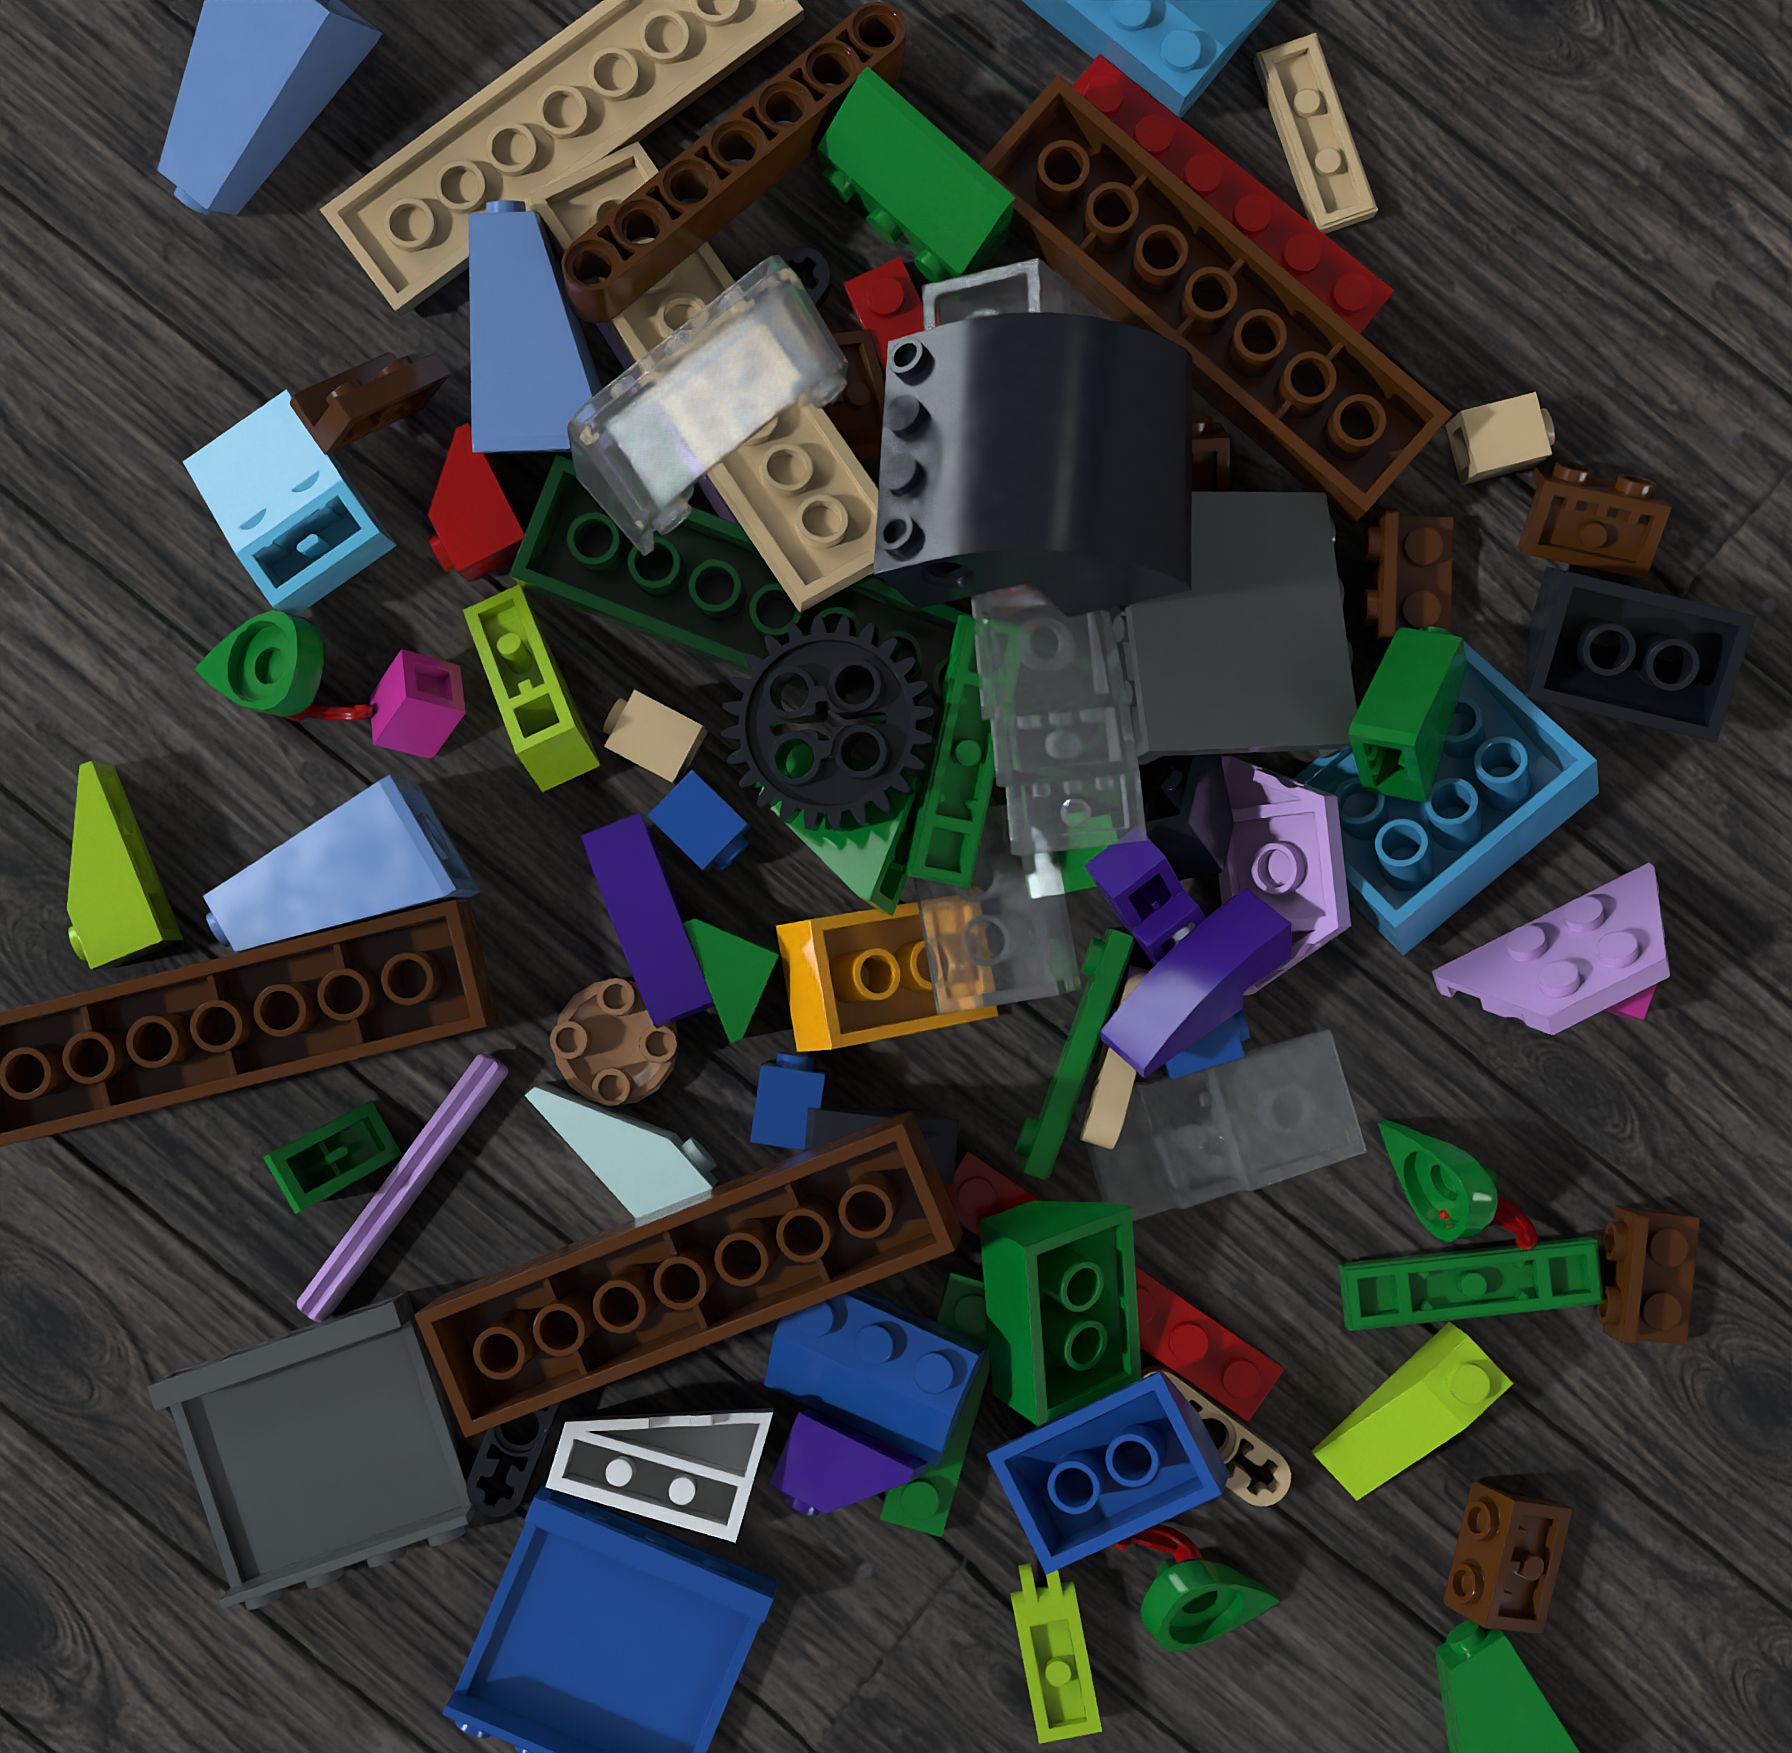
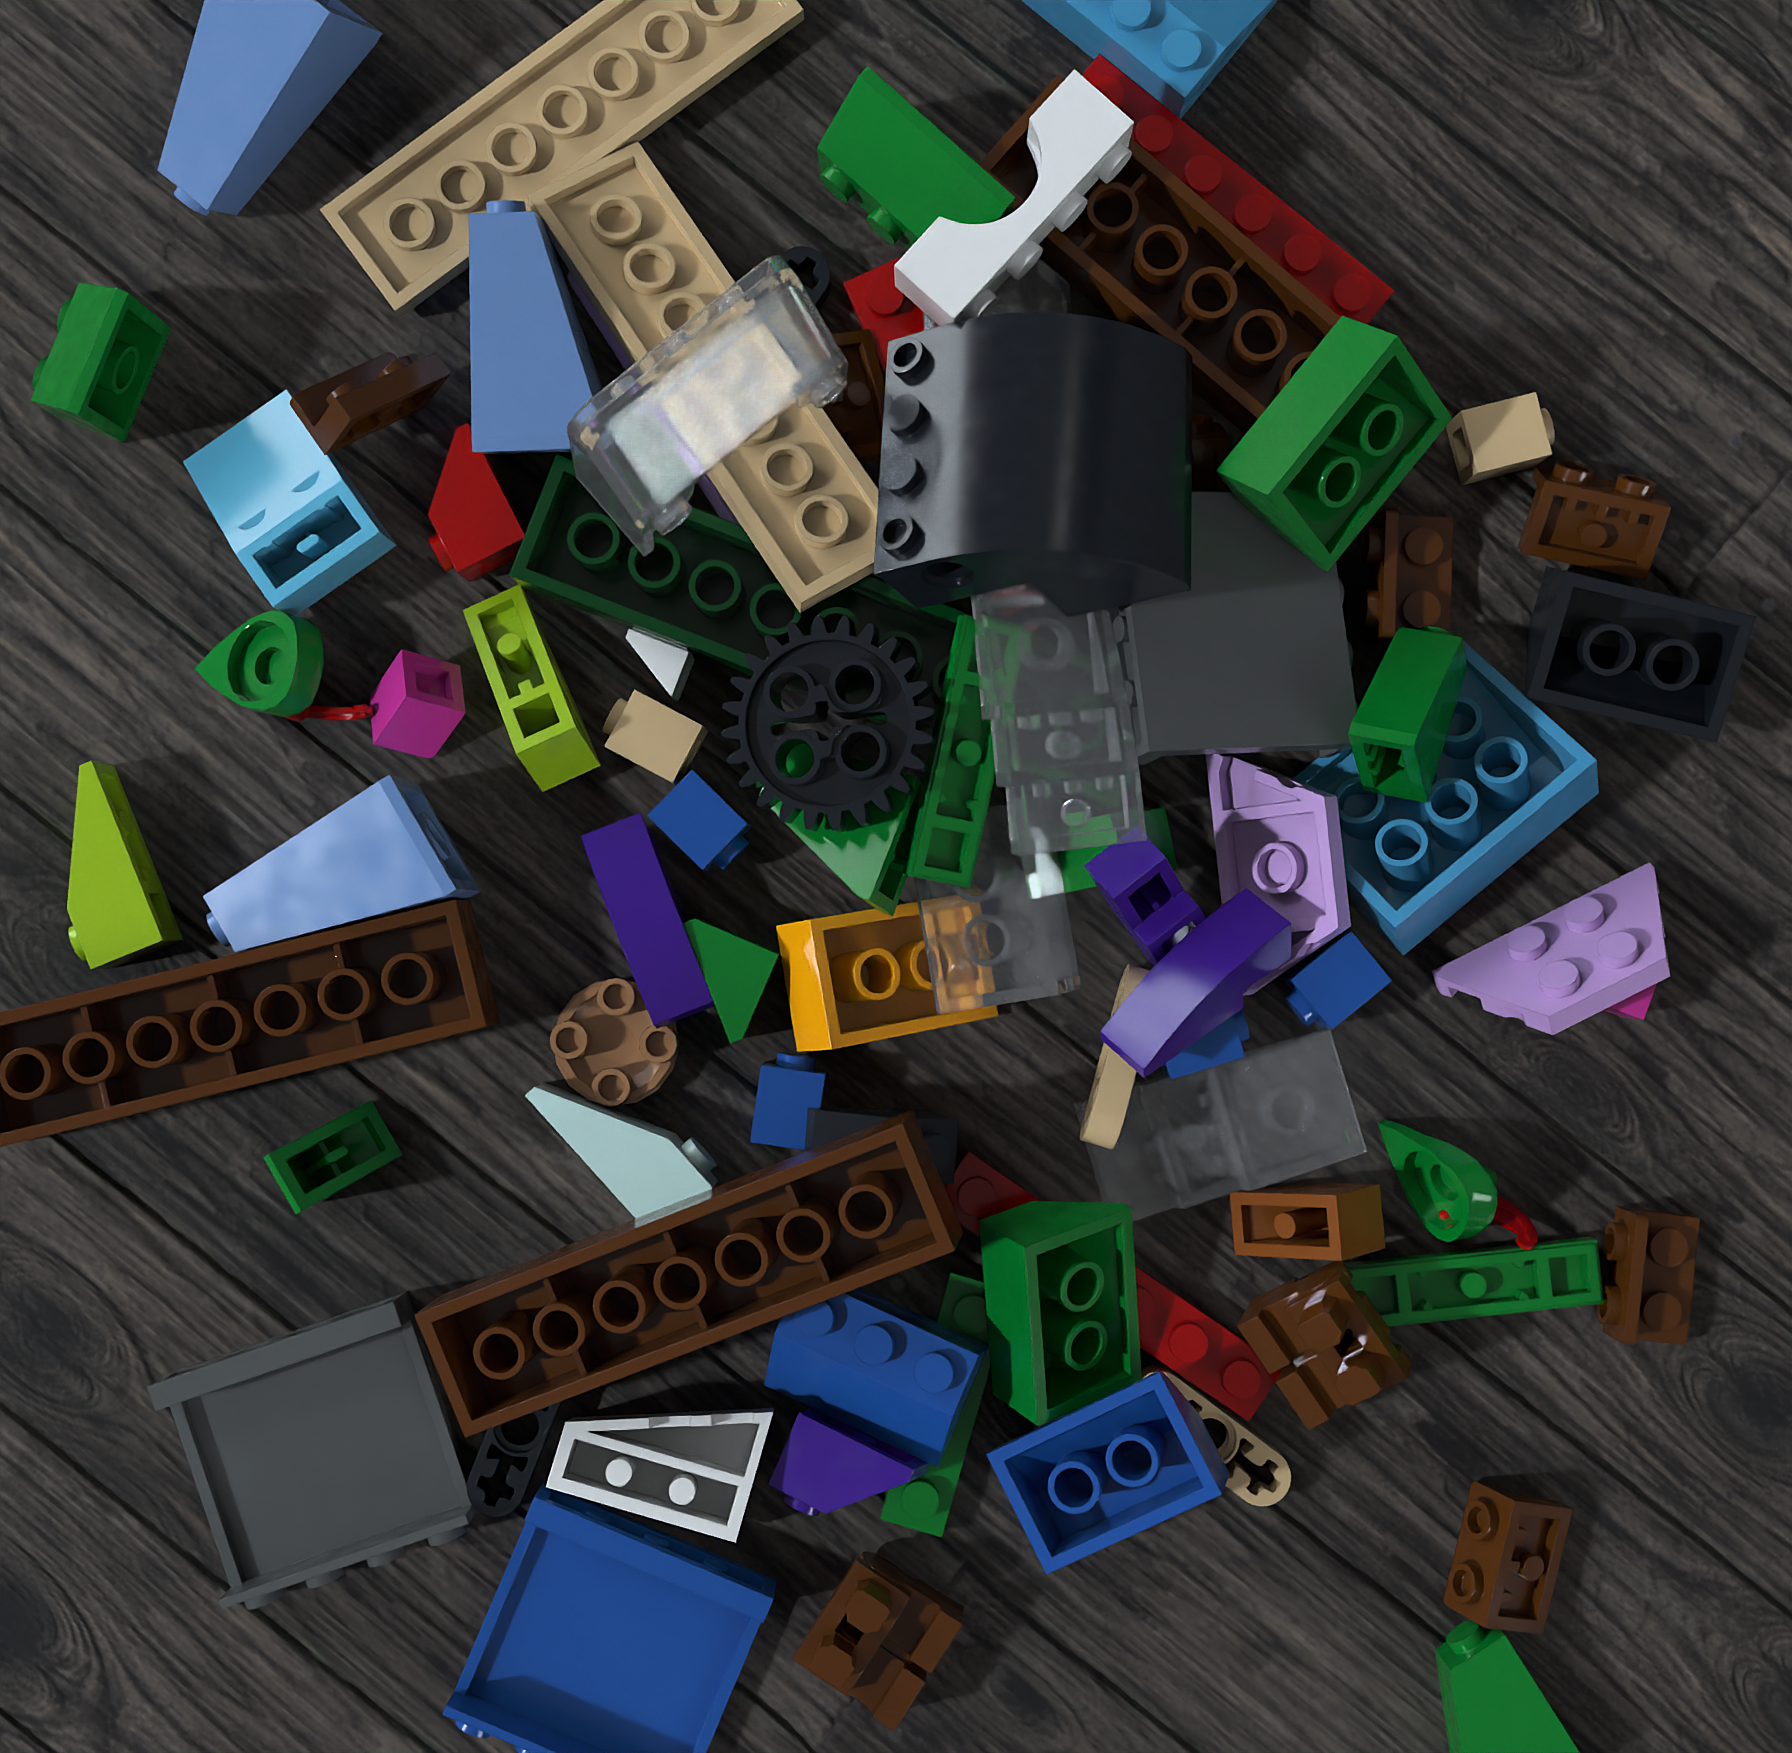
lavender axle [297,1052,508,1323] -> none
reddish brown beam [561,2,907,323] -> none
lime hinge [1010,1563,1102,1744] -> none
green plate [1014,929,1136,1180] -> none
green piece [1113,1524,1281,1652] -> none
black slope [1133,754,1234,881] -> none
tan tile [1253,33,1378,234] -> none
lime slope [1311,1322,1513,1501] -> none
none -> green slope [30,282,171,443]
none -> white slope [625,627,695,701]
none -> reddish brown hips [793,1551,964,1732]
none -> white arch [894,69,1134,326]
none -> green slope [1216,316,1453,572]
none -> dark orange slope [1229,1182,1386,1261]
none -> reddish brown hips [1237,1261,1412,1430]
none -> blue brick [1280,930,1392,1030]

